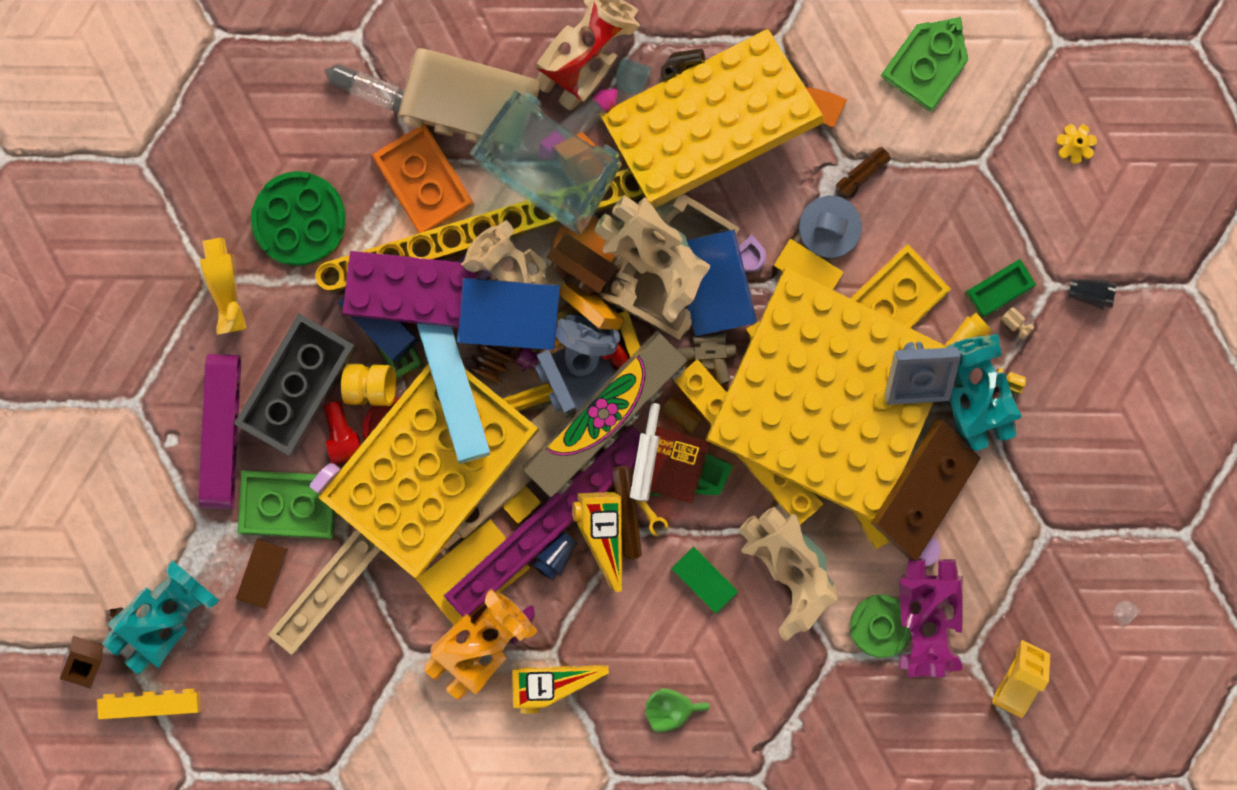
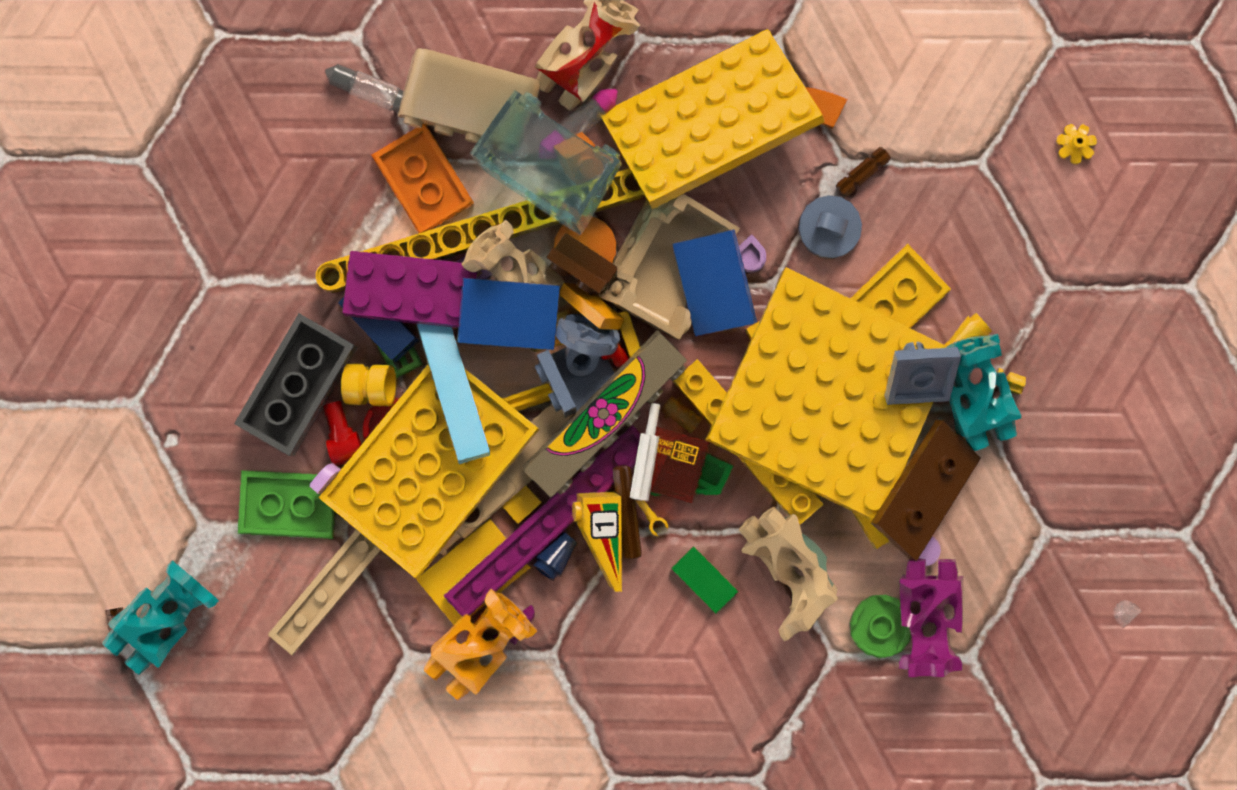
reddish brown brick [60,636,103,689] -> none
yellow piece [97,688,201,719] -> none
magenta beam [198,354,241,510] -> none
yellow hips [199,238,247,335] -> none
reddish brown tile [236,538,288,609] -> none
green tile [251,171,347,267] -> none
reddish brown piece [466,344,523,384] -> none
slope [512,665,609,714] -> none
magenta plate [515,348,540,372] -> none
tan hips [594,196,710,323] -> none
clear light blue tile [616,57,652,94] -> none
bright green piece [645,688,709,733] -> none
dark brown arm [661,48,705,80] -> none
dark tan piece [677,332,736,384] -> none
yellow tile [773,239,844,290] -> none
bright green tile [880,17,968,112] -> none
green tile [965,259,1036,318] -> none
yellow tile [992,640,1050,718] -> none
tan piece [1001,307,1034,340] -> none
black cone [1069,279,1117,310] -> none

